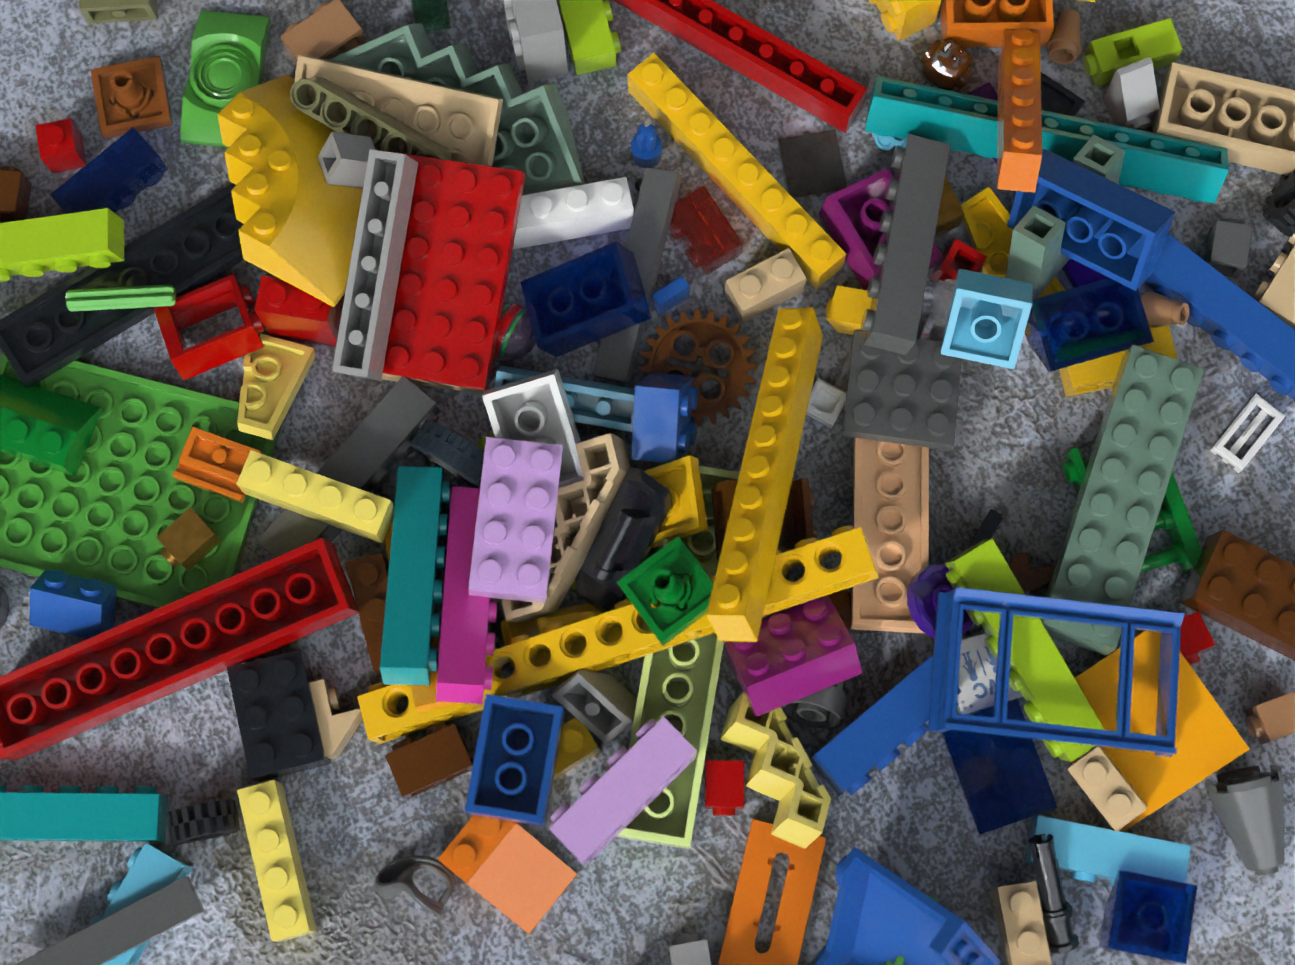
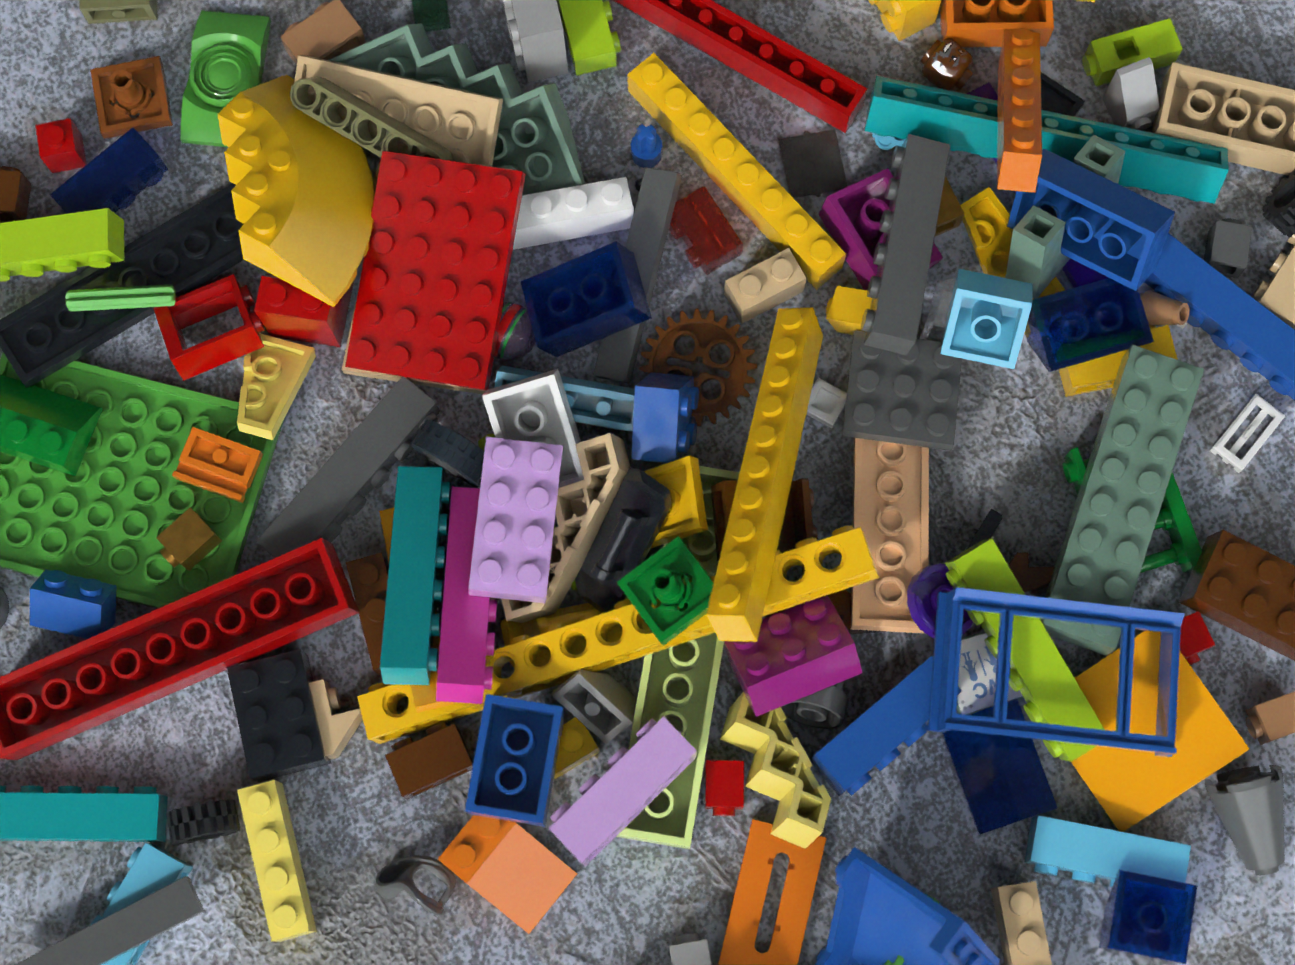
light yellow brick [236,450,394,544] -> none
light grey brick [317,132,375,188] -> none
light grey brick [332,149,418,381] -> none
blue tile [652,276,690,316] -> none
red brick [929,239,987,295] -> none
black pin [1028,834,1079,953] -> none
medium nougat cone [1046,9,1082,65] -> none
tan brick [1067,746,1147,832] -> none

